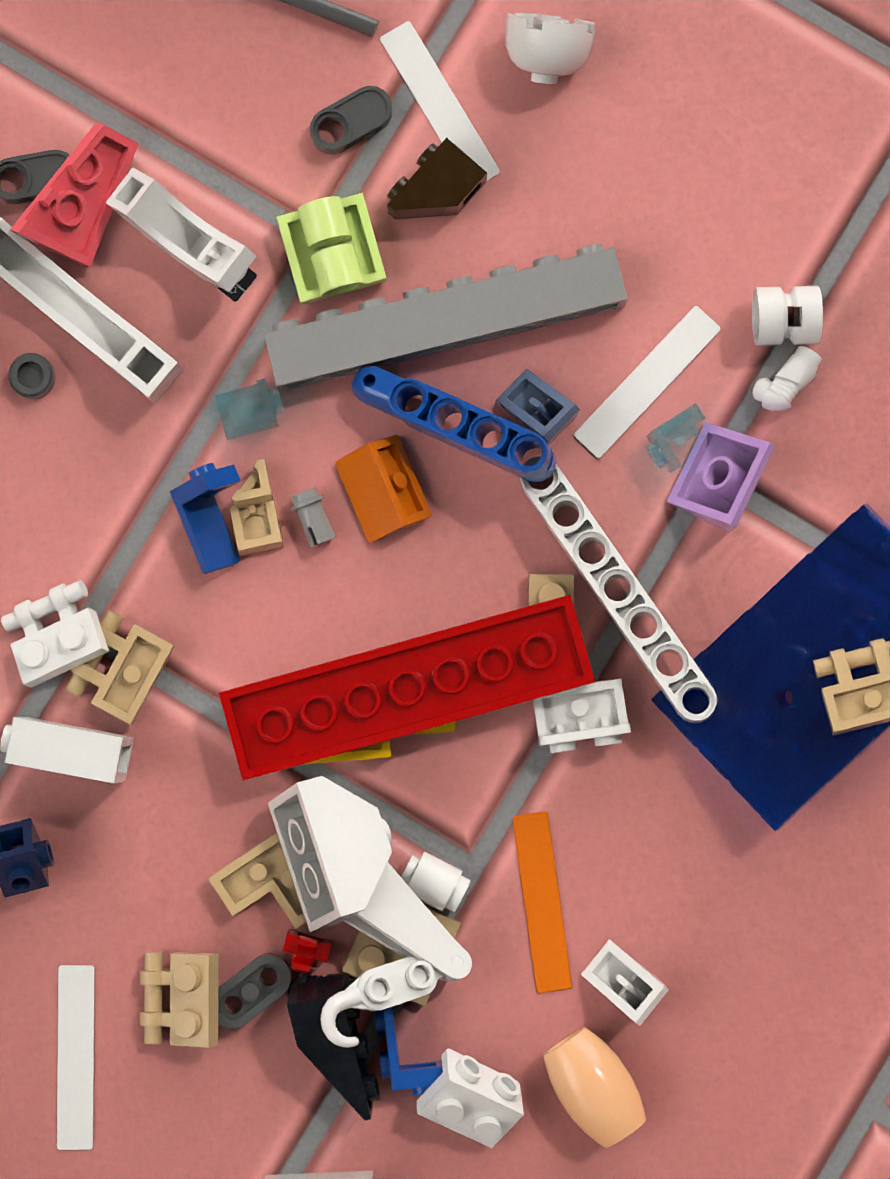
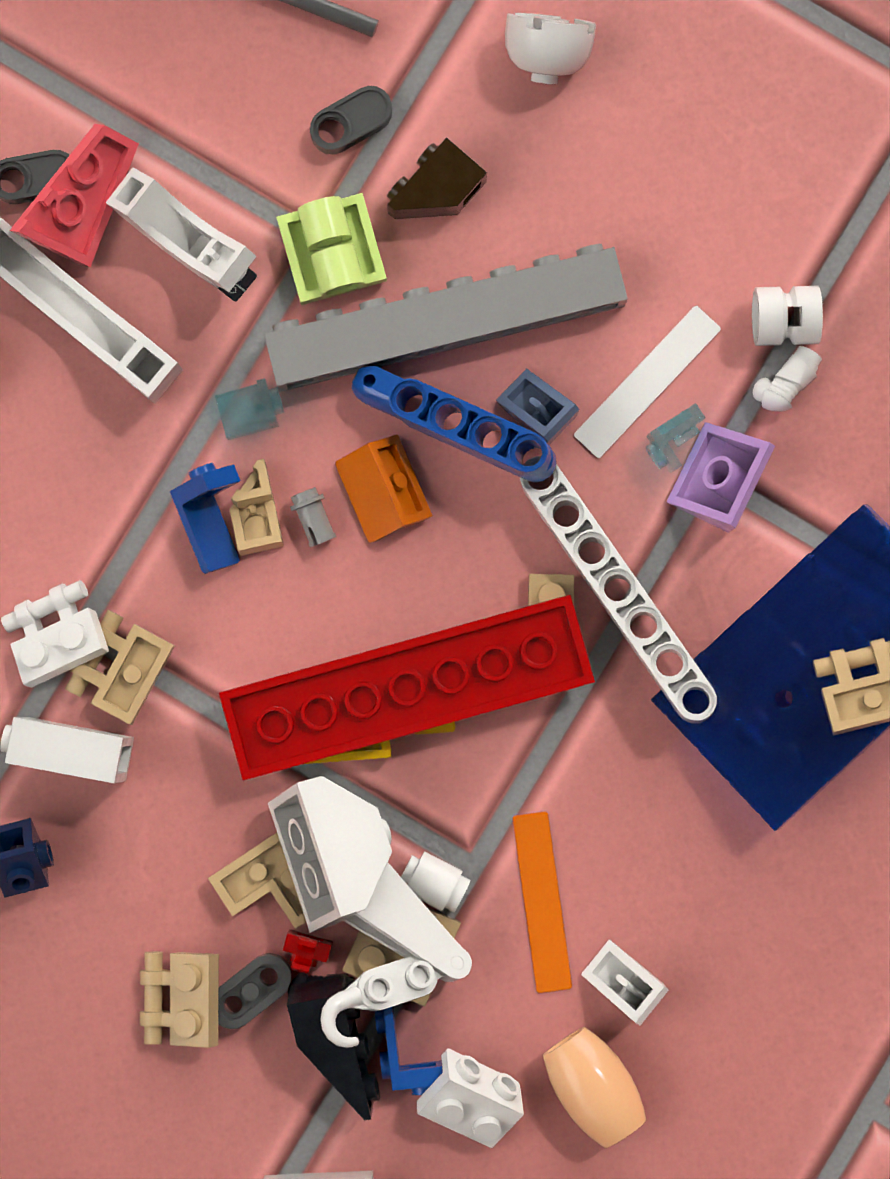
dark grey tile [8,353,56,399] -> none
white sticker [57,965,94,1150] -> none
white sticker [380,21,500,180] -> none
white bracket [533,678,631,753] -> none

